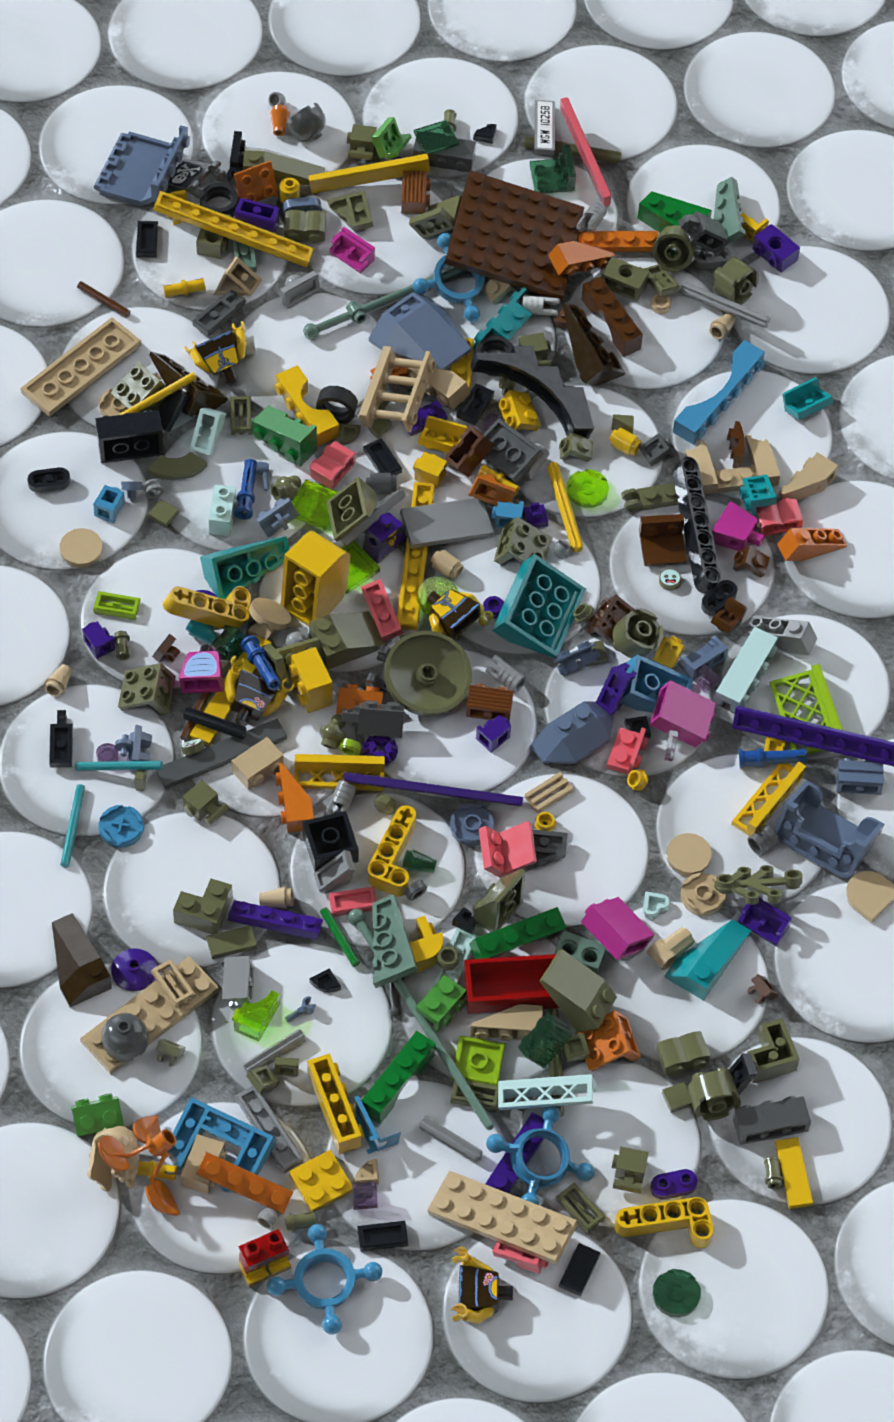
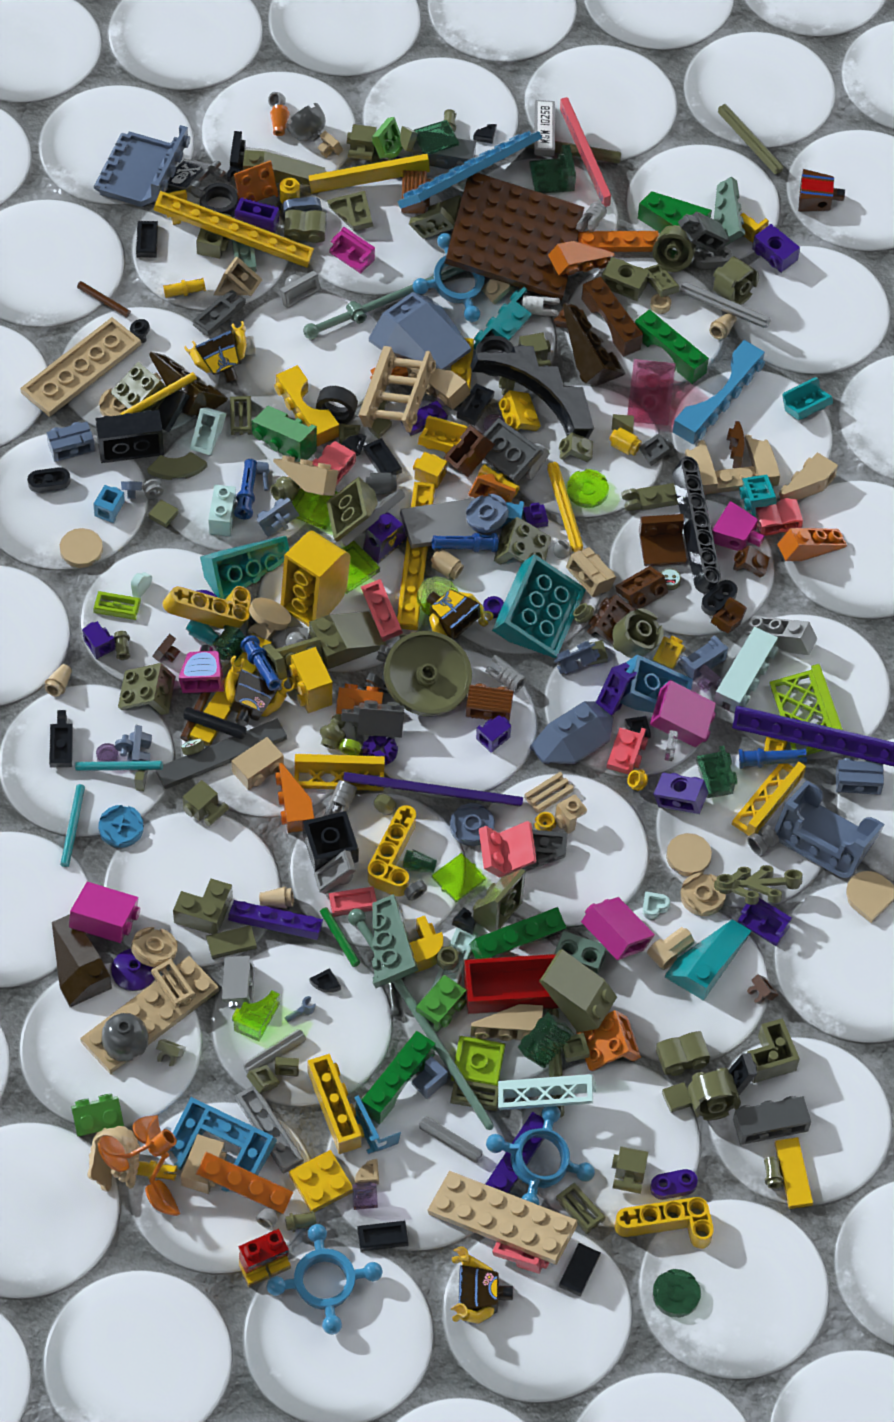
none -> sand blue brick [46,422,95,462]
none -> dark pink brick [69,881,141,943]
none -> black plate [130,319,150,343]
none -> light aqua tile [131,572,152,598]
none -> tan tile [131,927,178,967]
none -> tan slope [273,455,338,496]
none -> tan tile [318,130,343,158]
none -> black tile [341,434,367,456]
none -> dark azure plate [397,130,542,209]
none -> olive tile [400,126,418,152]
none -> sand blue panel [412,1056,448,1099]
none -> clear neon green piece [431,853,486,902]
none -> blue pin [432,533,498,552]
none -> sand blue tile [466,494,509,533]
none -> tan bracket [554,795,587,834]
none -> tan brick [566,547,616,597]
none -> reddish brown bracket [615,566,668,610]
none -> clear pink slope [627,359,676,426]
none -> green arch [635,309,709,384]
none -> brick [654,772,709,814]
none -> clear green bracket [696,746,737,798]
none -> olive axle [718,104,784,175]
none -> reddish brown torso [798,169,845,212]

